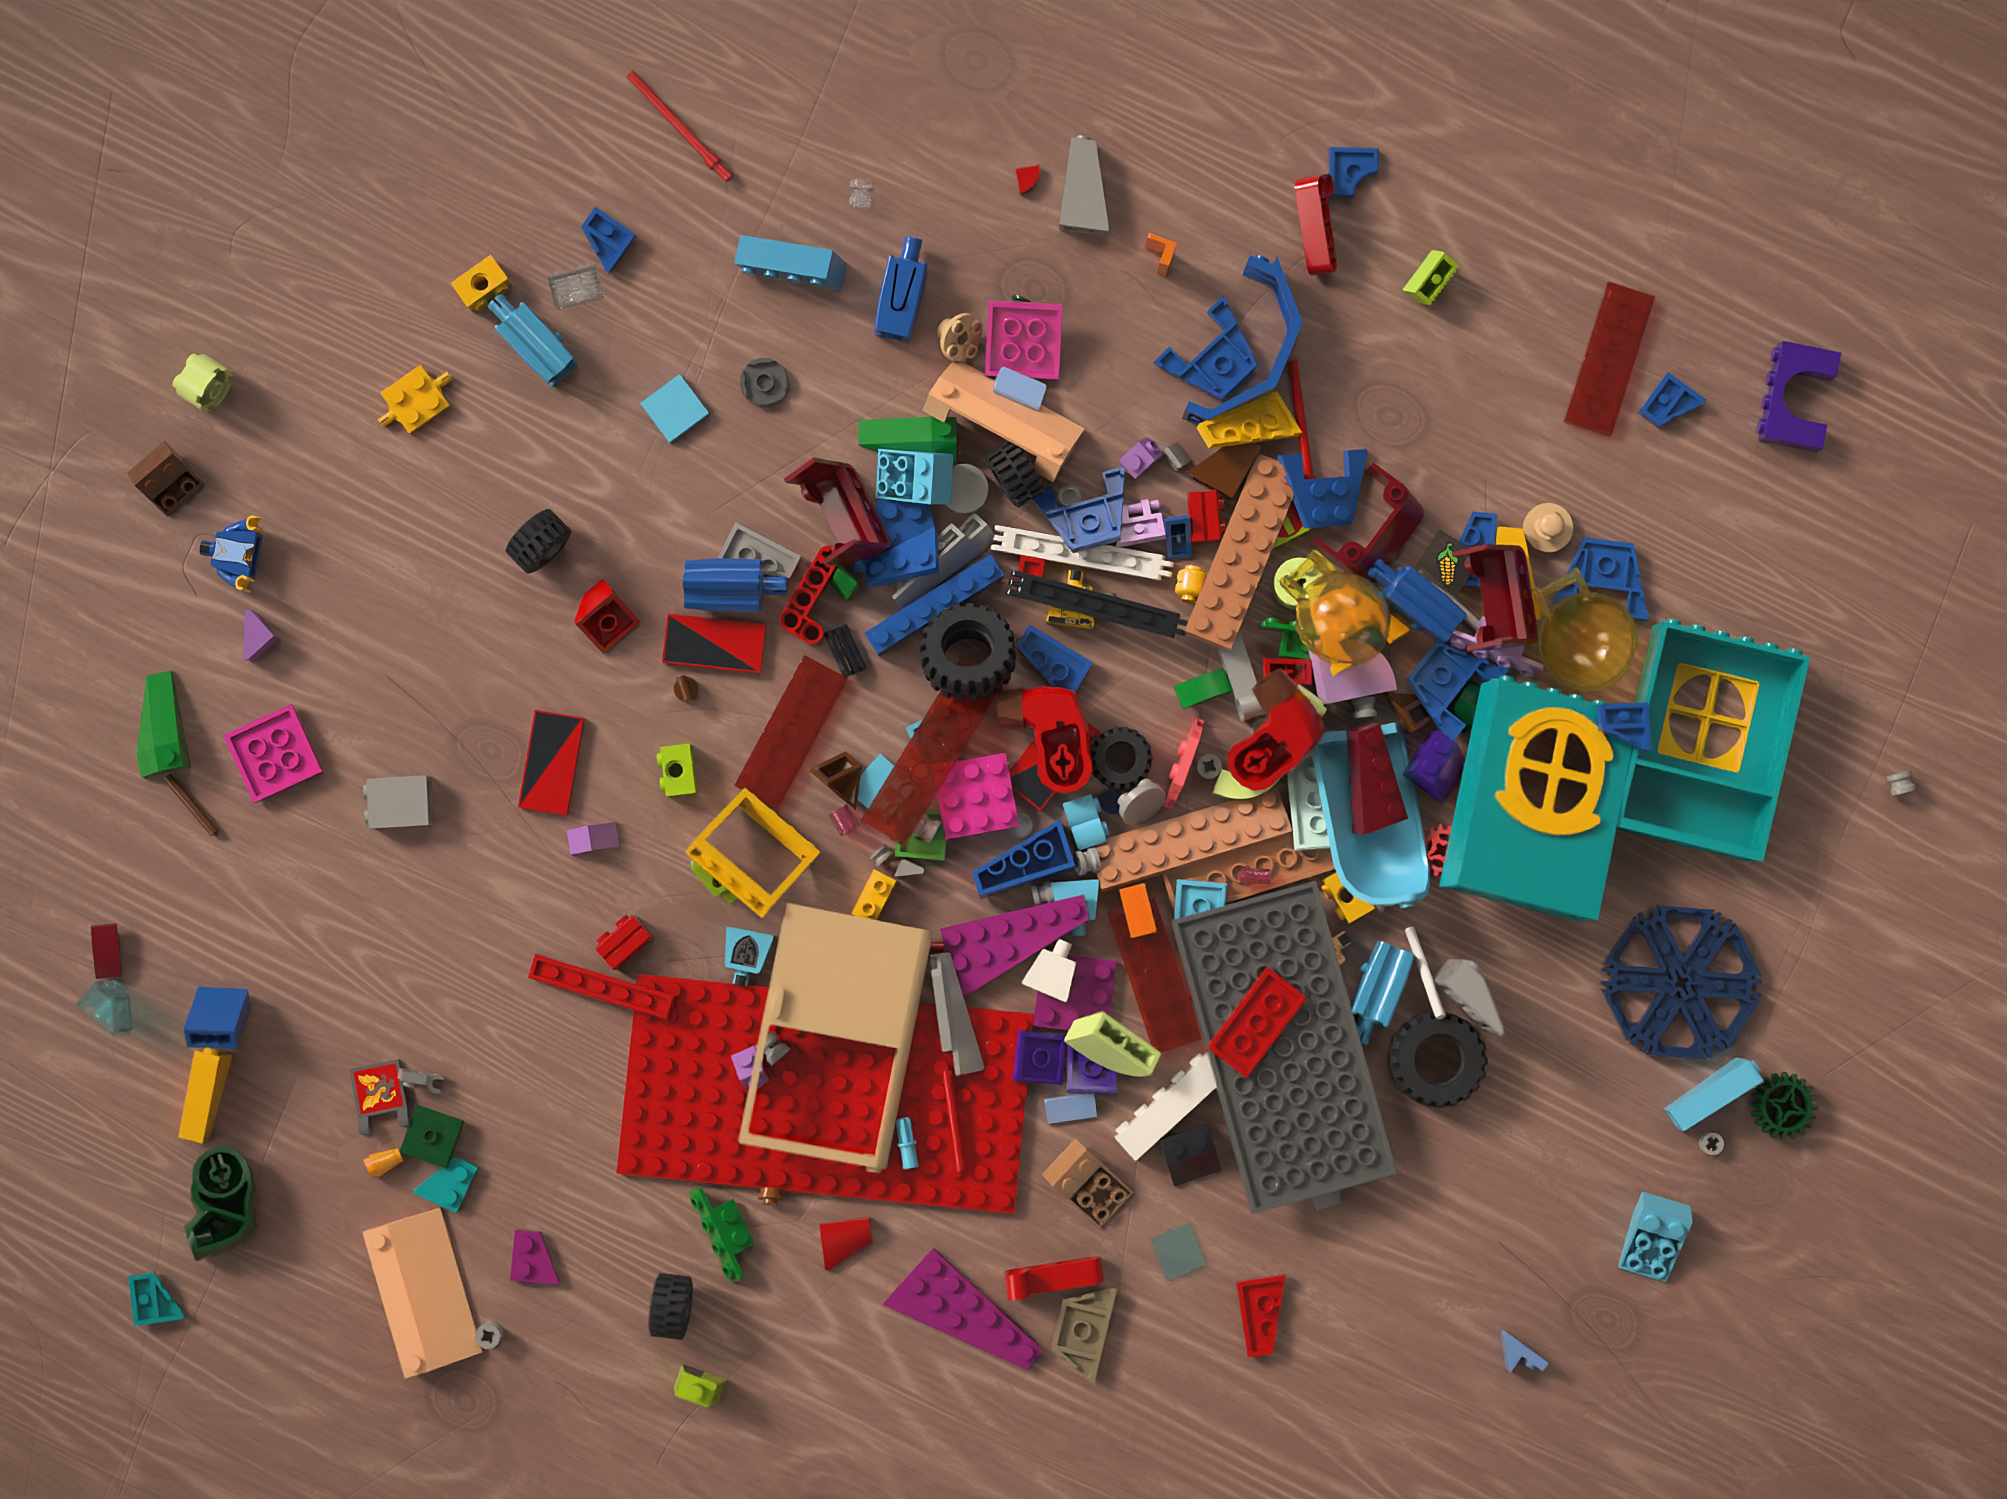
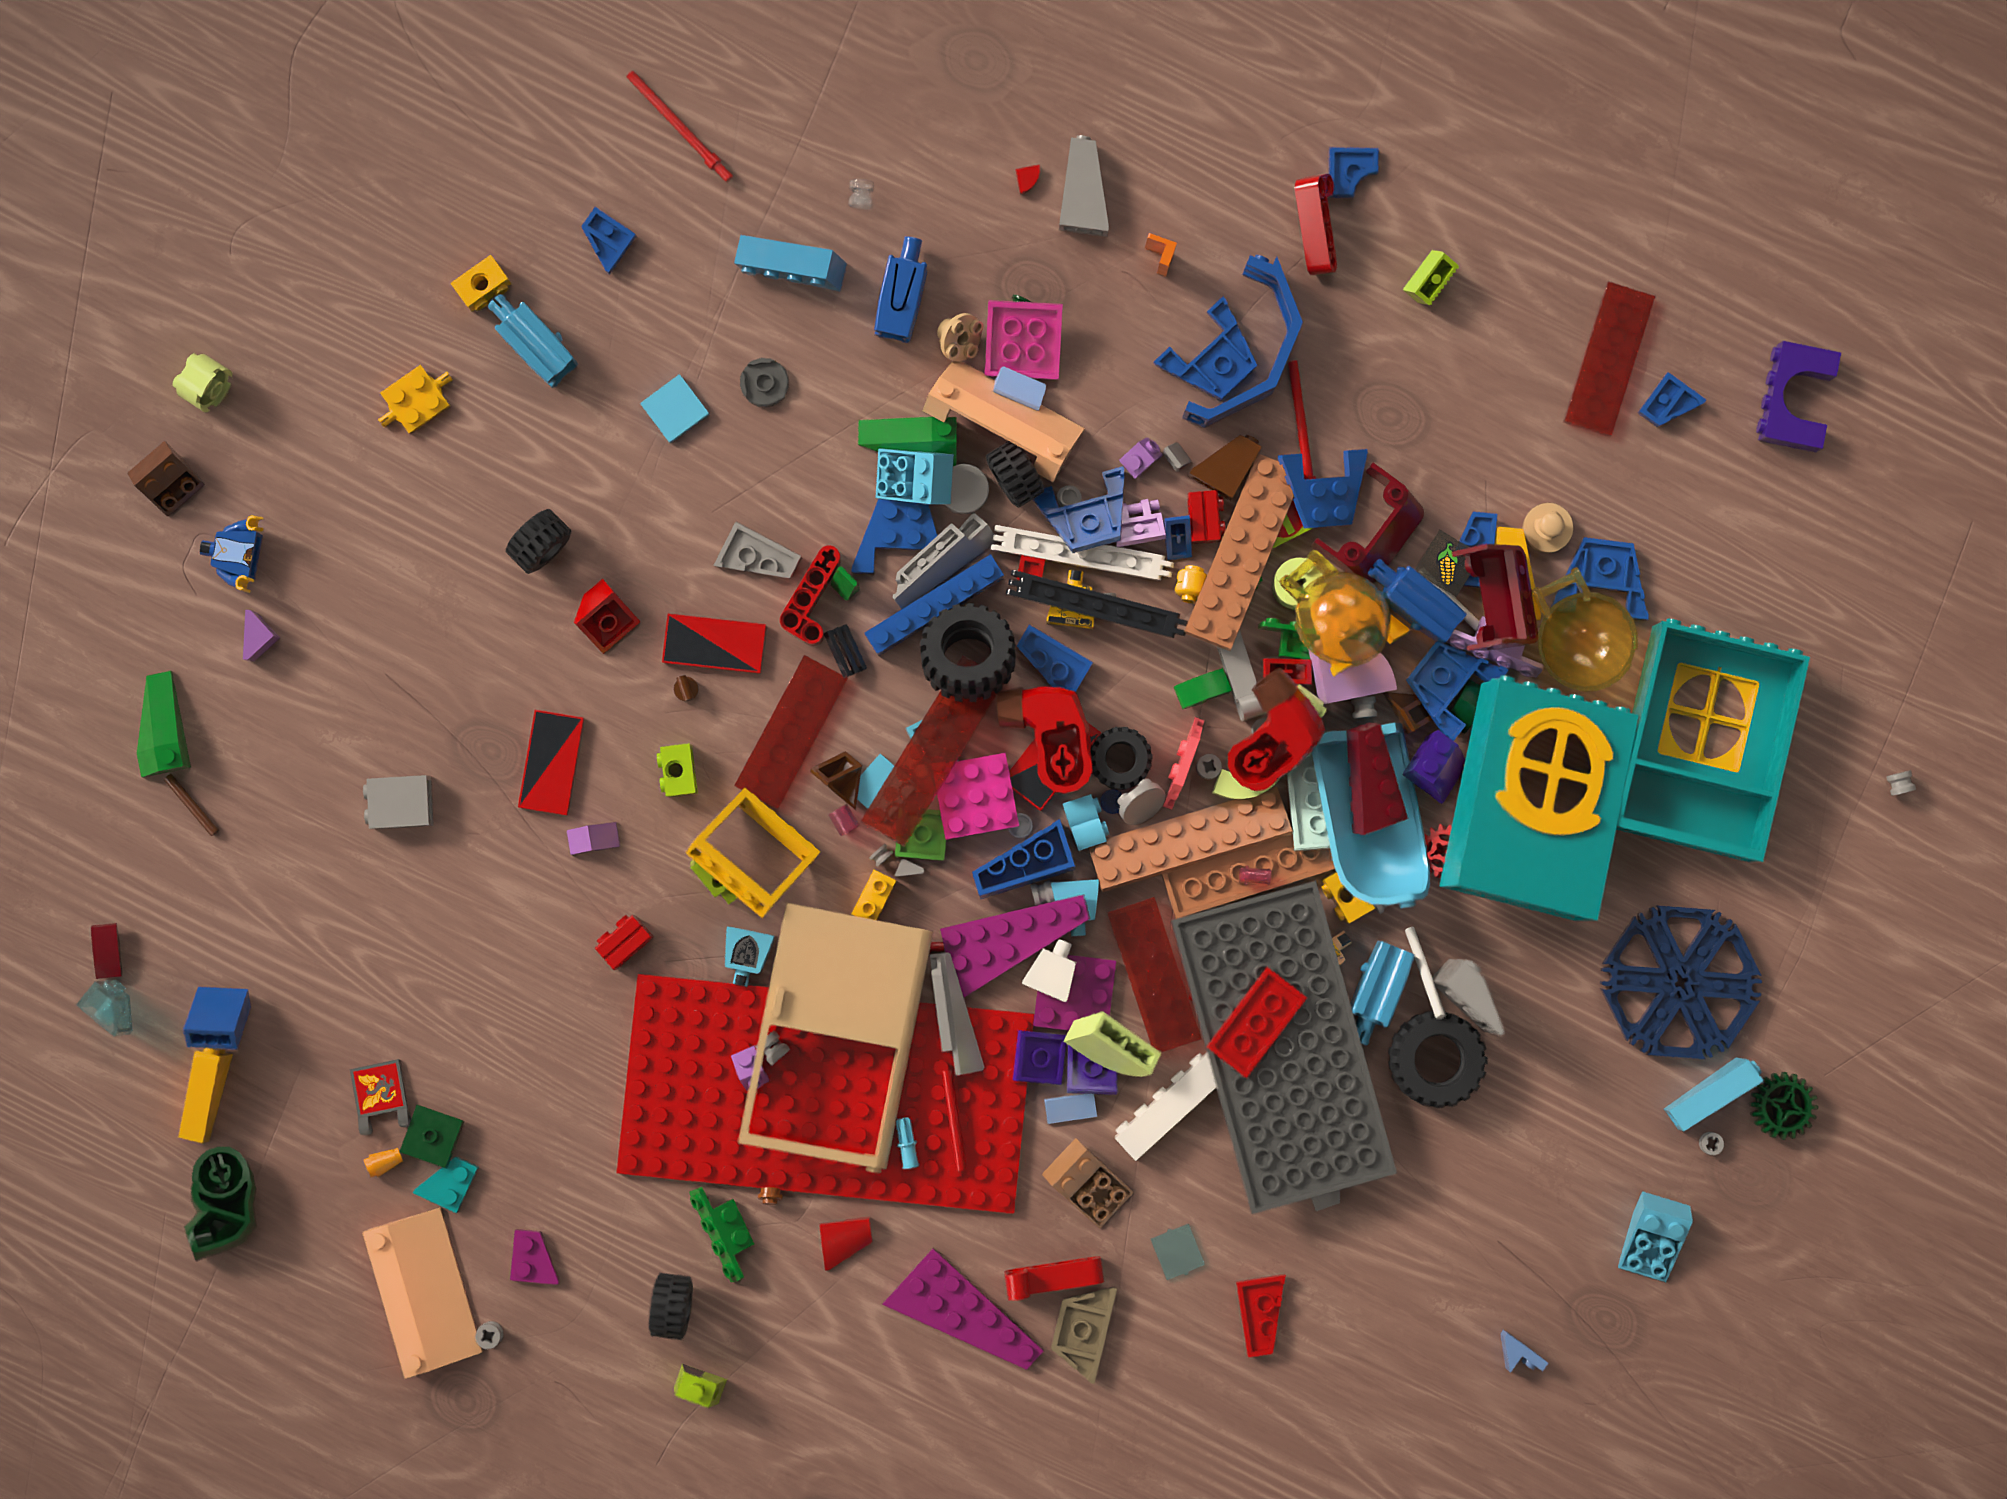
teal wing [128,1271,185,1326] -> none
dark pink plate [223,704,324,803] -> none
light grey plate [397,1068,444,1093] -> none
red tile [528,954,676,1020] -> none
clear brick [547,263,605,309] -> none
blue piece [683,558,787,612] -> none
dark red windscreen [784,458,891,567] -> none
blue wing [865,526,939,588] -> none
light grey wheel [912,813,941,844] -> none
light grey wheel [1073,848,1101,876] -> none
orange panel [1119,883,1157,938] -> none
black slope [1159,1123,1221,1186] -> none
medium azure tile [1173,879,1227,920] -> none
yellow wing [1197,391,1302,449] -> none
blue wing [1596,702,1651,751] -> none

